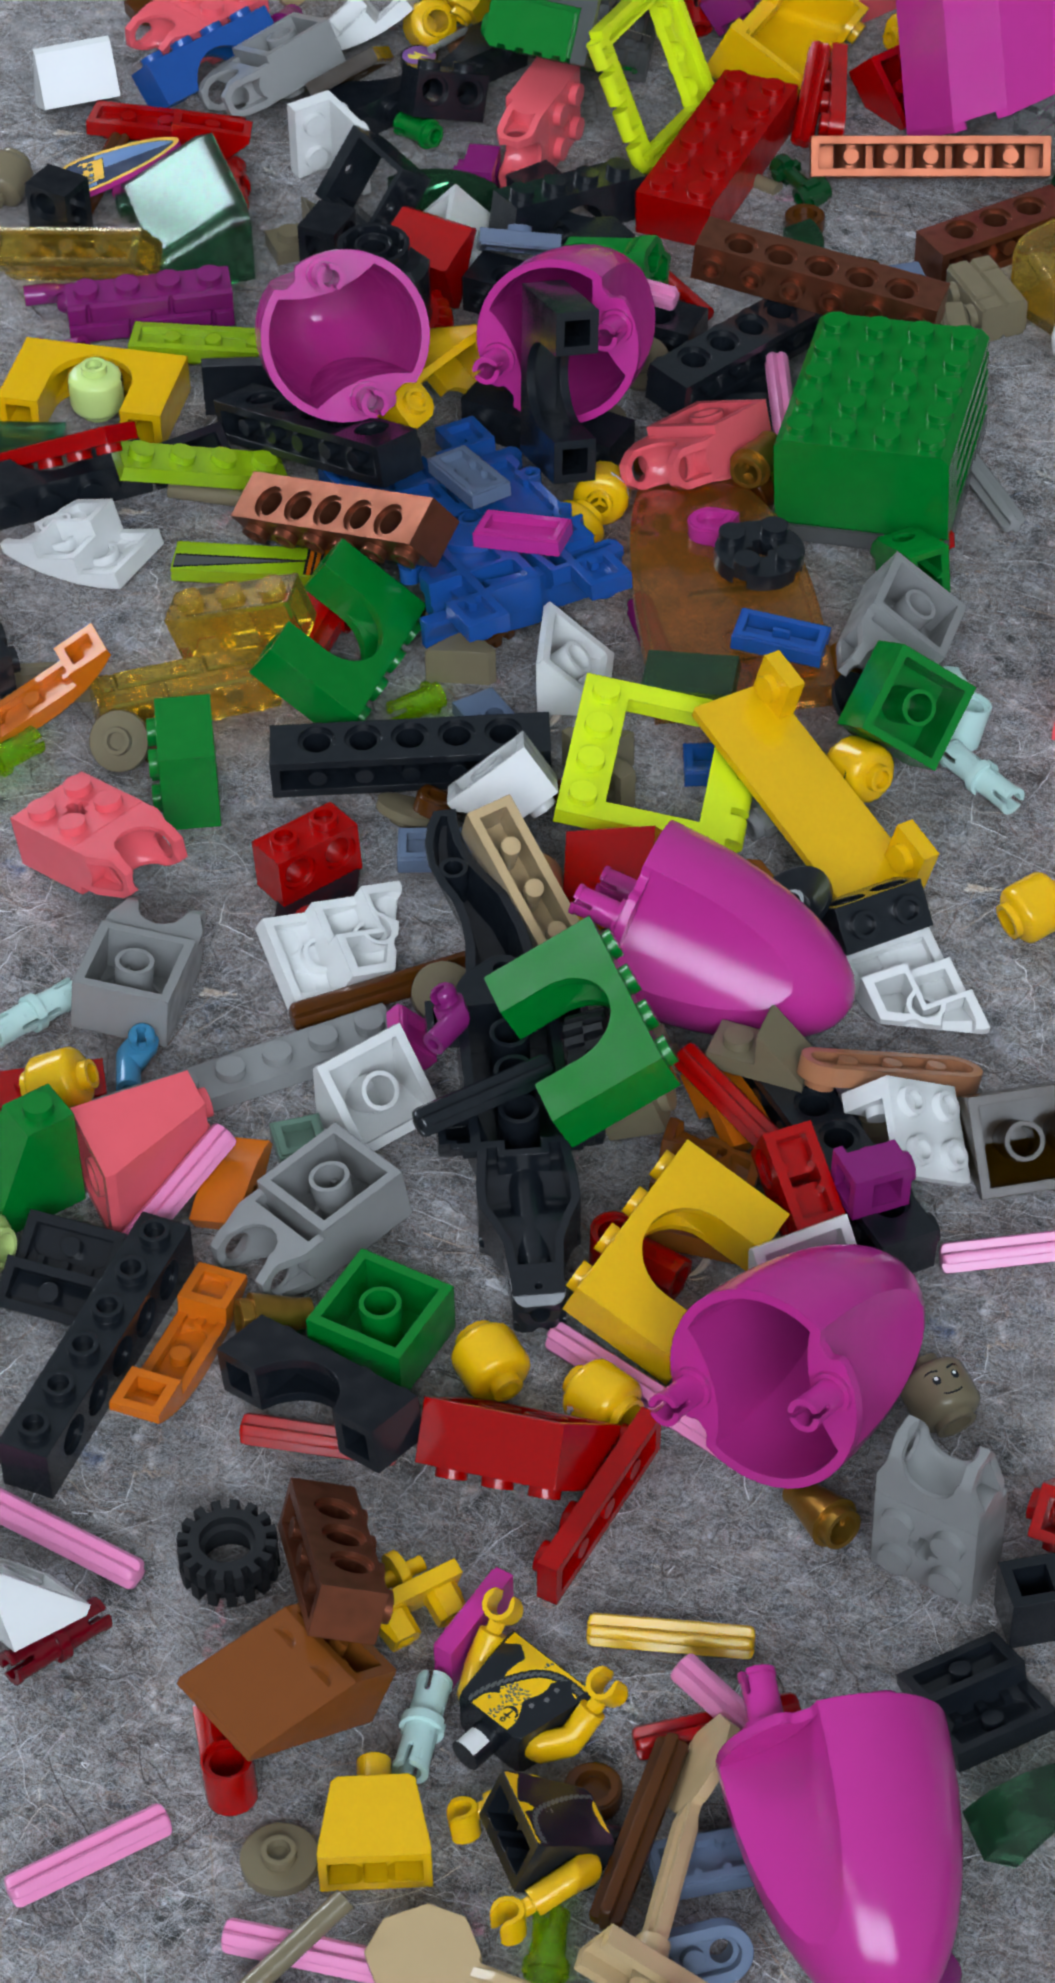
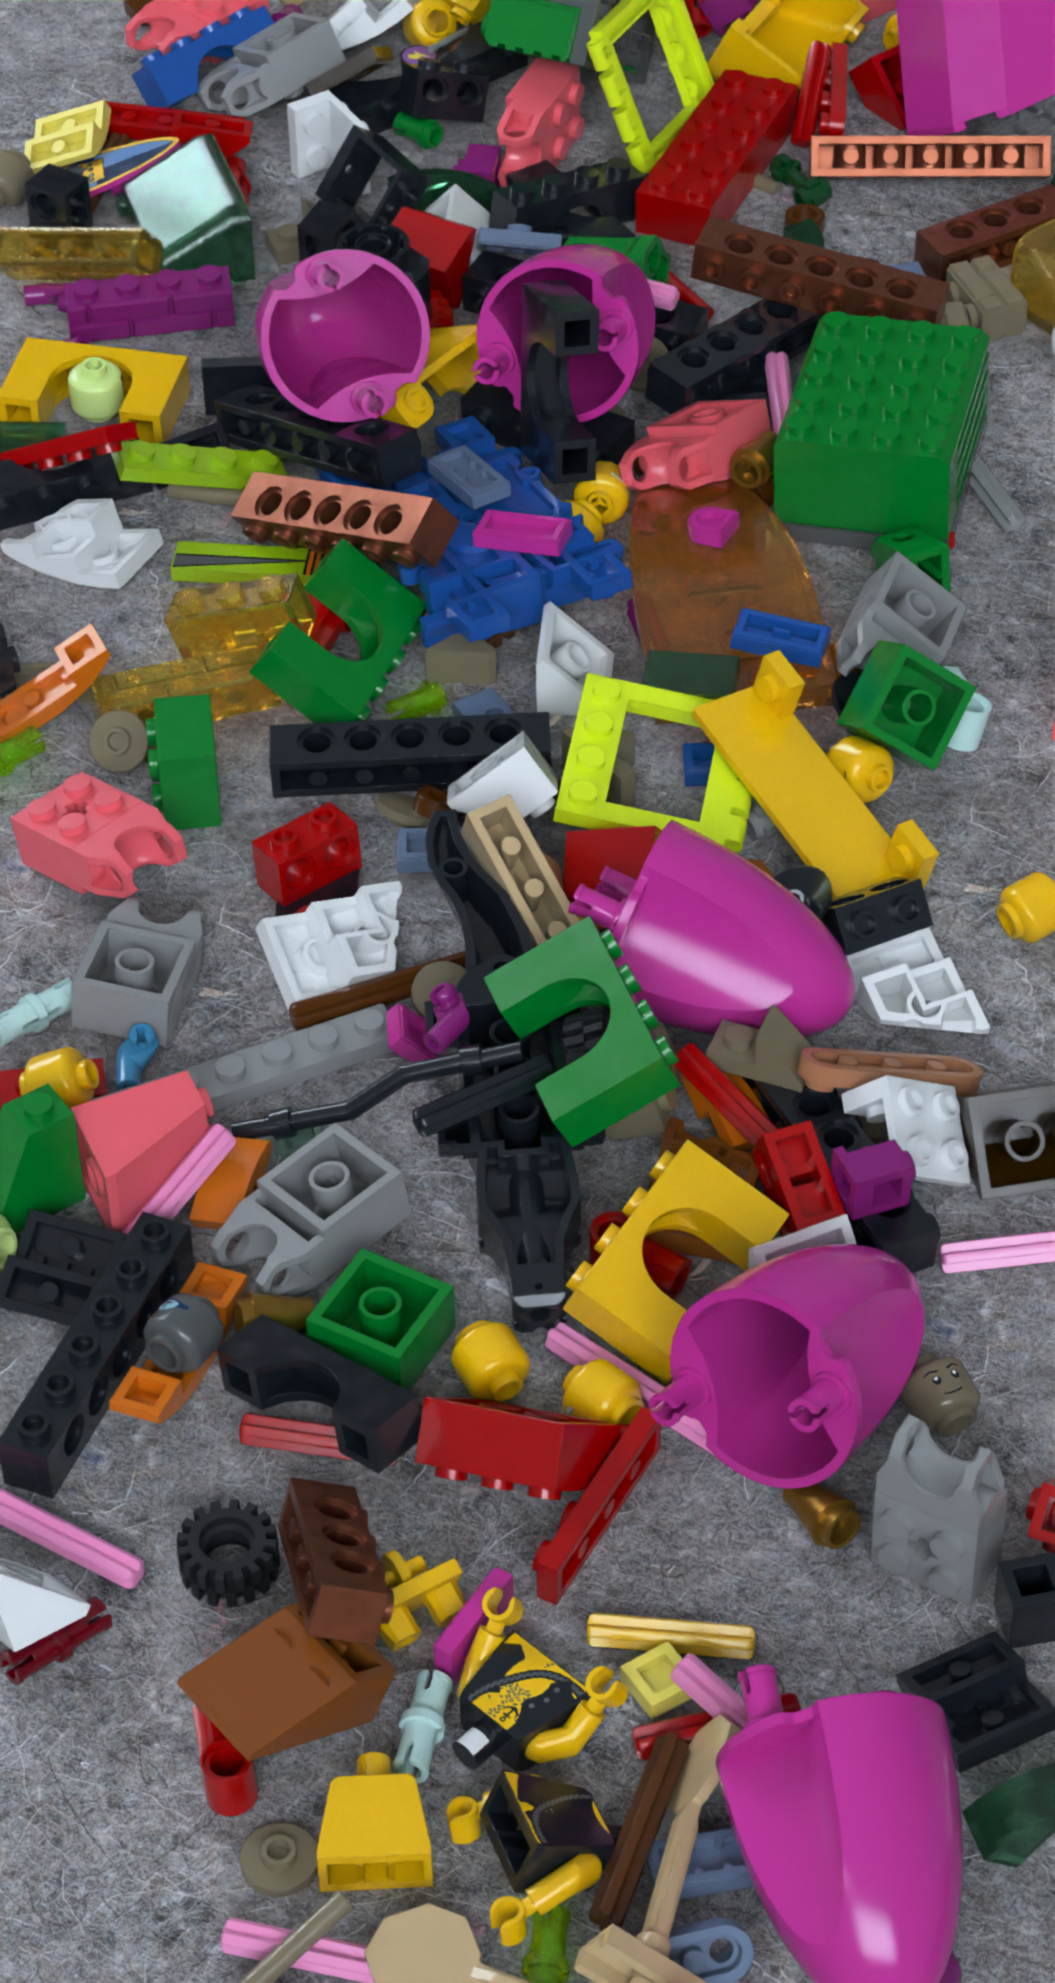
bright pink axle [4,1803,172,1908] -> none
white slope [33,35,121,110] -> none
lime plate [128,321,259,365] -> none
white slope [313,1023,437,1151] -> none
reddish brown tile [564,1762,623,1821] -> none
black plate [713,516,805,591] -> none
light aqua pin [939,740,1025,815] -> none
none -> light yellow slope [24,100,111,174]
none -> dark grey head [143,1293,224,1373]
none -> black bar [231,1041,526,1140]
none -> light yellow plate [620,1641,691,1720]

